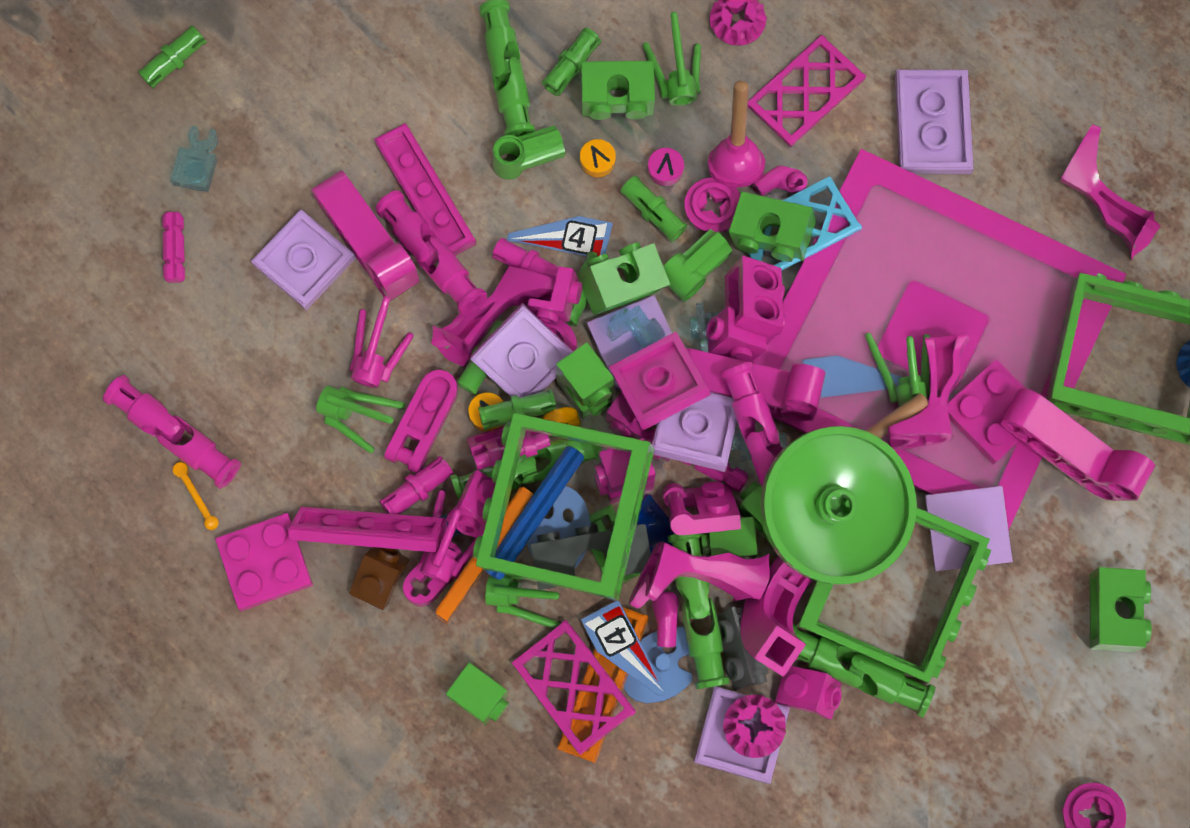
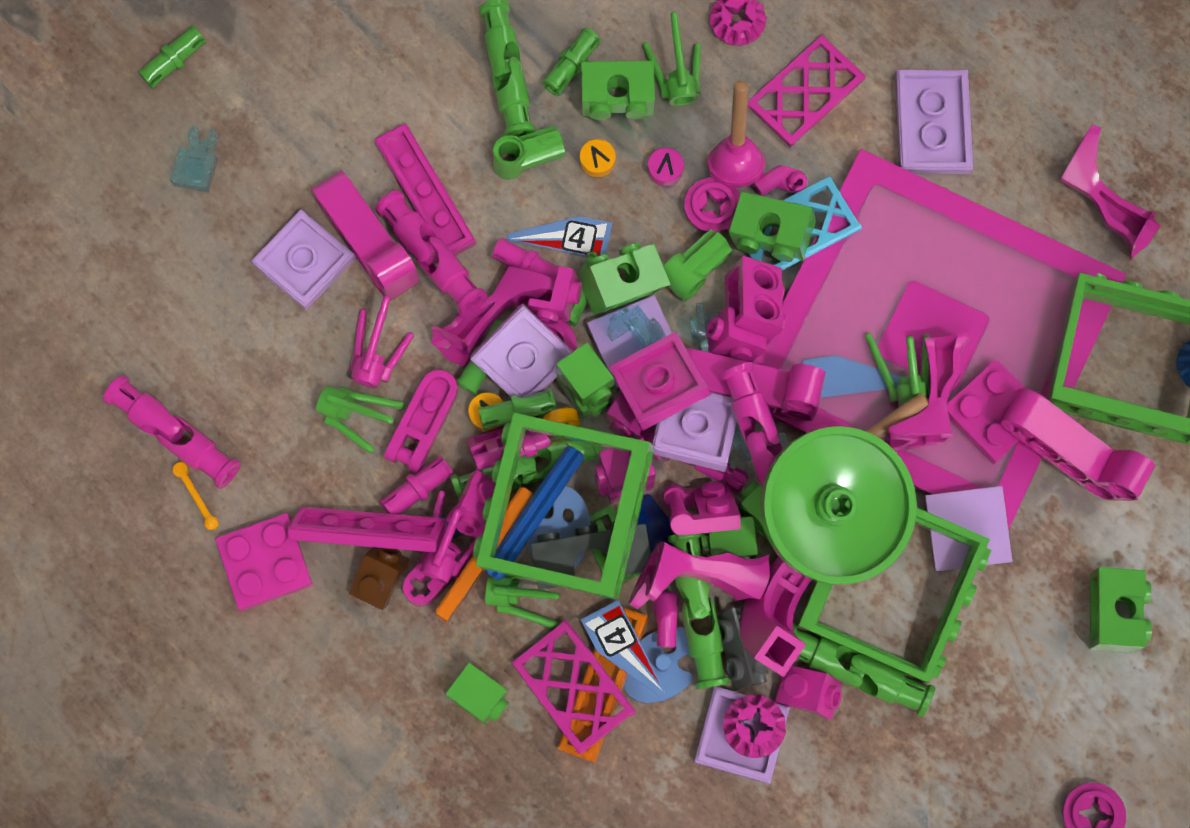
dark pink axle [162,212,185,283] -> none
bright green pin [620,176,688,242] -> none

